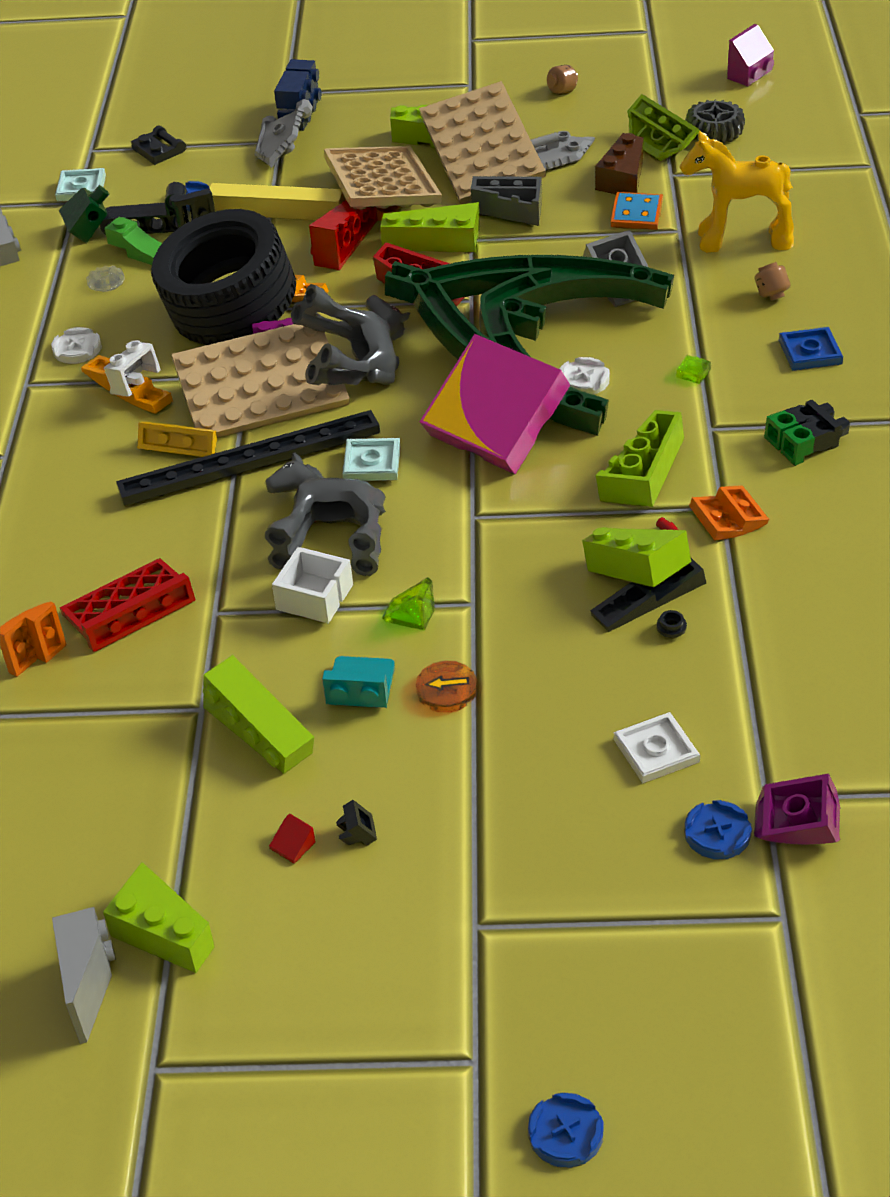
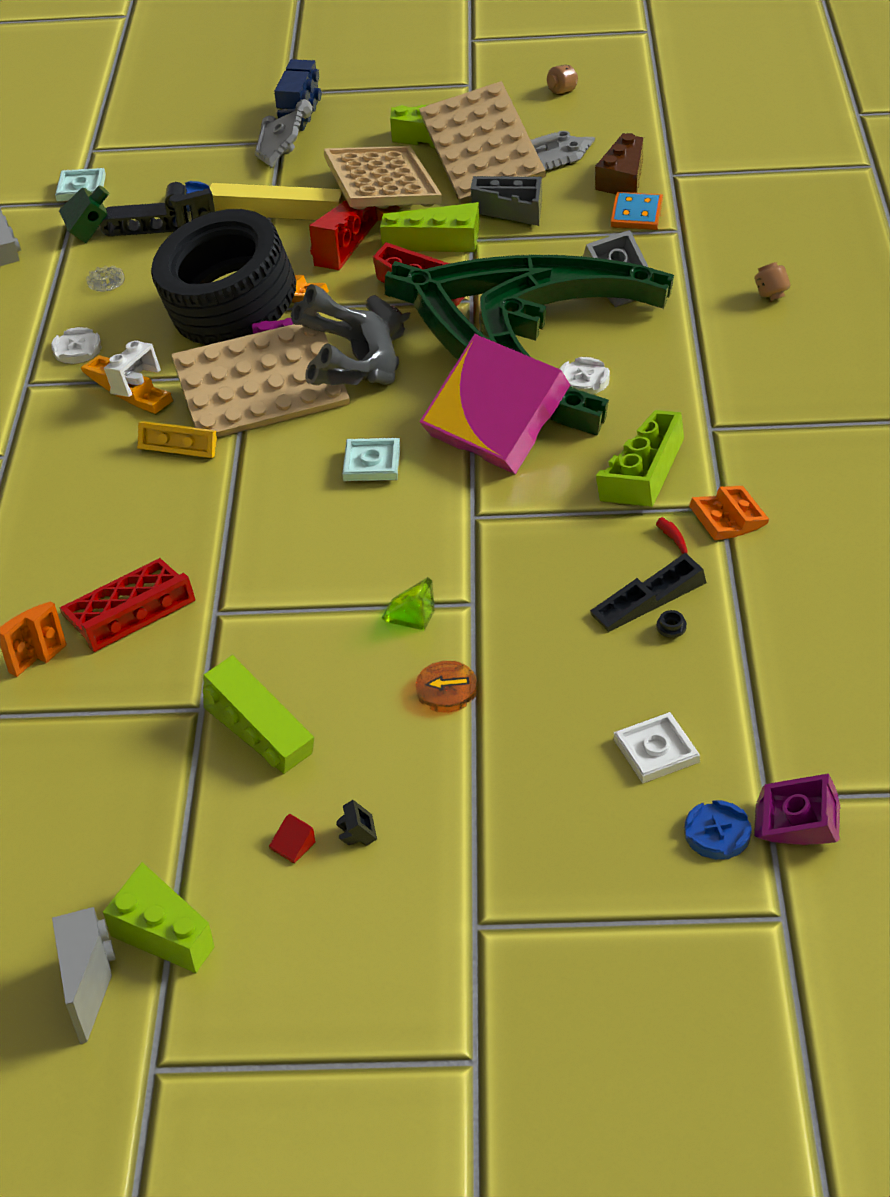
bright green slope [105,217,162,265] -> none
black plate [116,410,380,506] -> none
black plate [131,125,186,165] -> none
dark grey animal [265,453,386,576] -> none
white piece [272,547,353,624] -> none
teal bracket [322,656,395,708] -> none
blue tile [528,1093,604,1168] -> none
lime wedge [582,527,691,587] -> none
lime wedge [627,94,700,161] -> none
clear neon green plate [676,355,711,384] -> none
yellow animal [680,131,794,253] -> none
dark grey gear [685,99,745,144] -> none
slope [727,24,774,87] -> none
hips [764,399,850,466] -> none
blue tile [779,327,843,371] -> none

